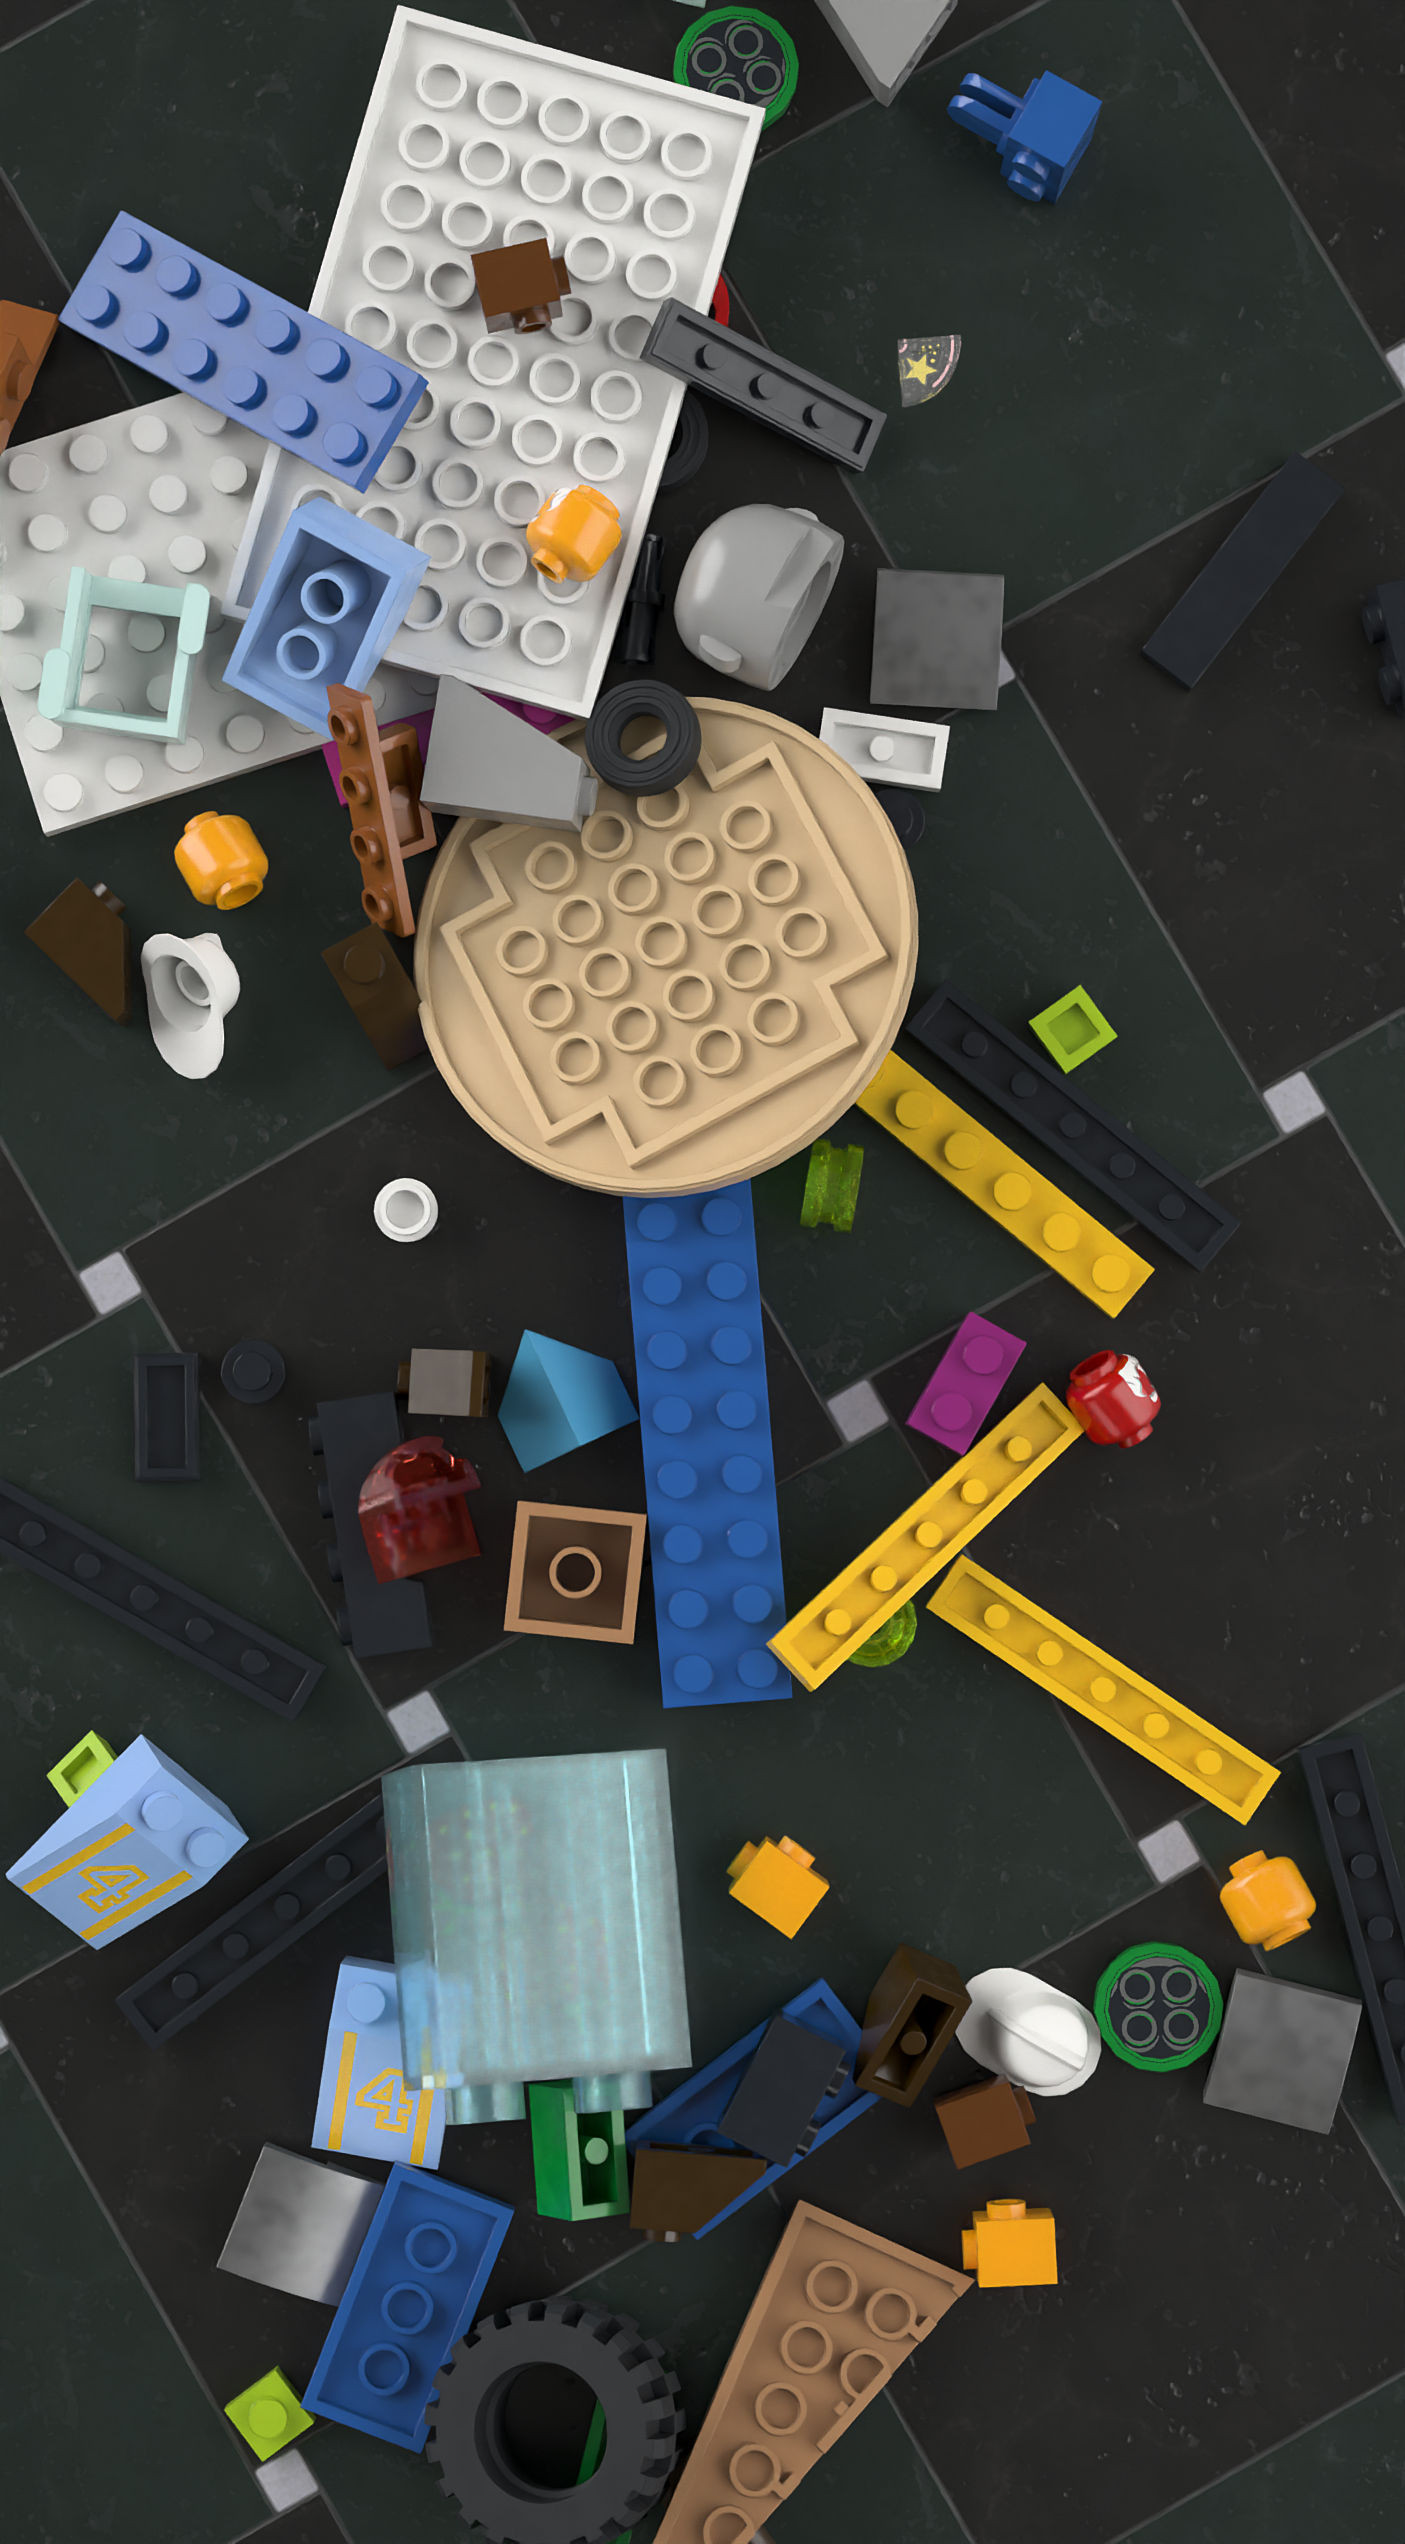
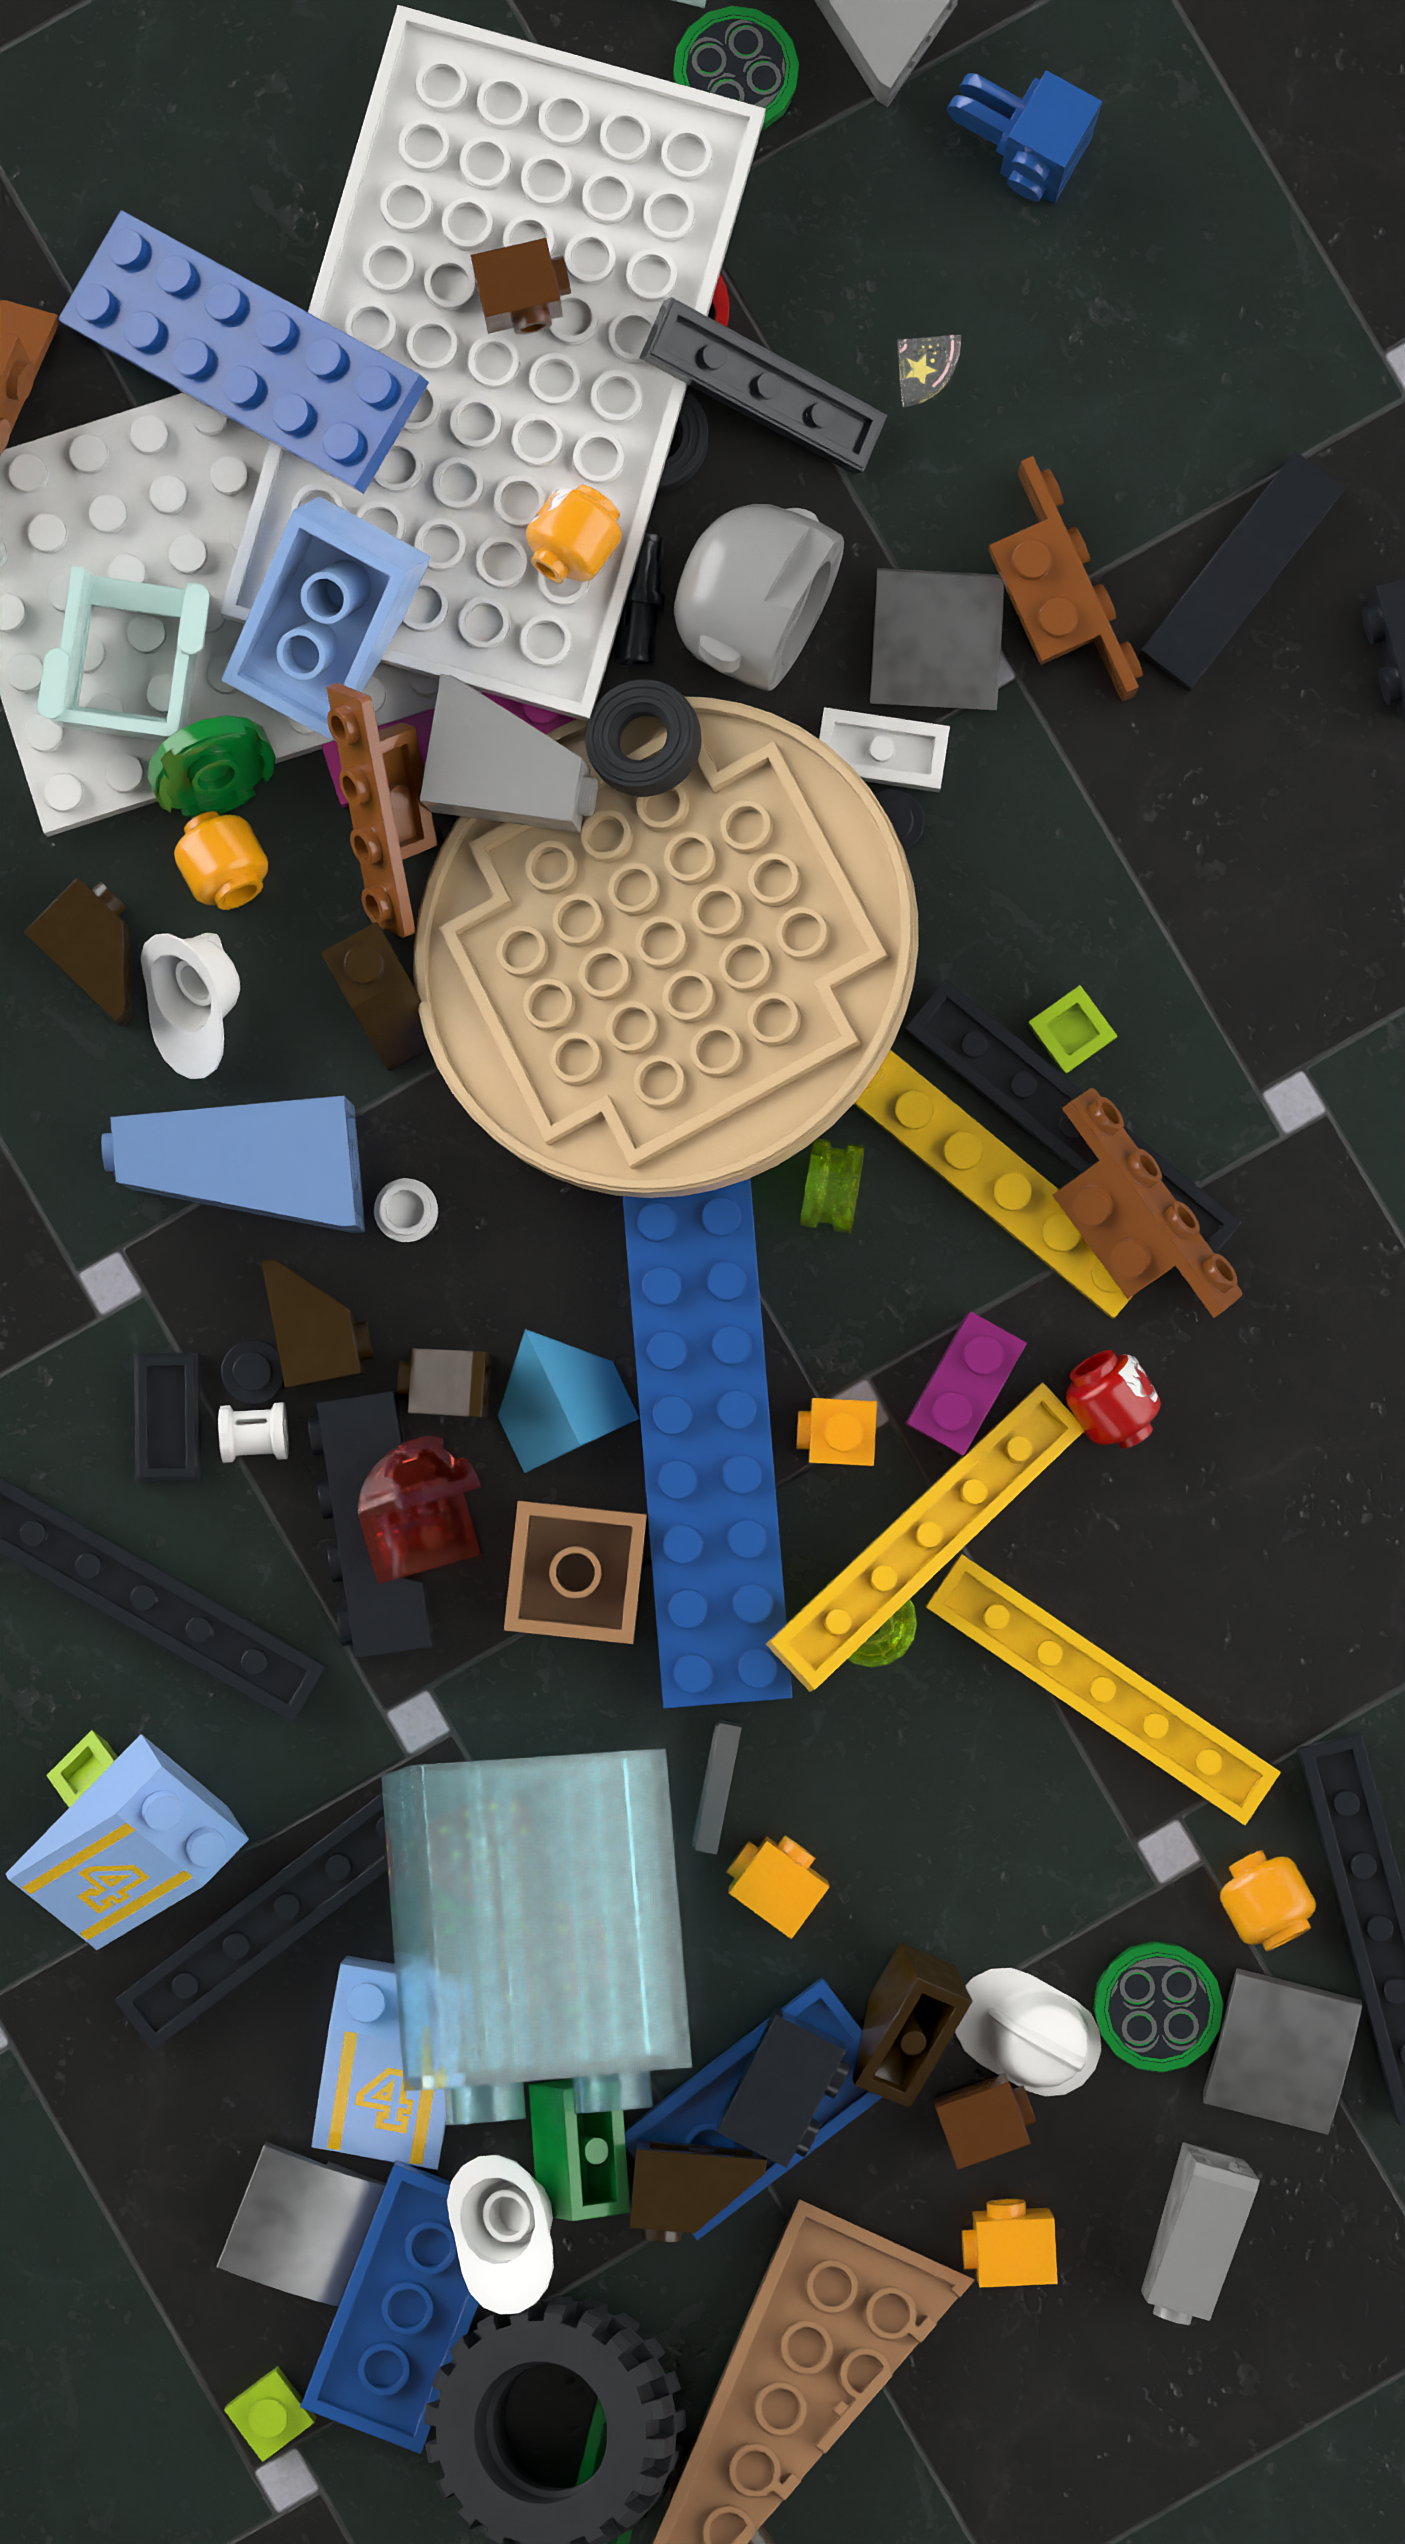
none -> medium blue slope [101,1096,366,1233]
none -> green tile [147,715,276,818]
none -> white bush [218,1402,289,1463]
none -> dark brown slope [261,1259,374,1389]
none -> white piece [447,2155,554,2314]
none -> dark grey tile [692,1719,742,1855]
none -> light orange brick [796,1398,877,1466]
none -> dark orange bracket [988,456,1143,702]
none -> dark orange bracket [1052,1088,1242,1318]
none -> light grey slope [1141,2142,1260,2325]

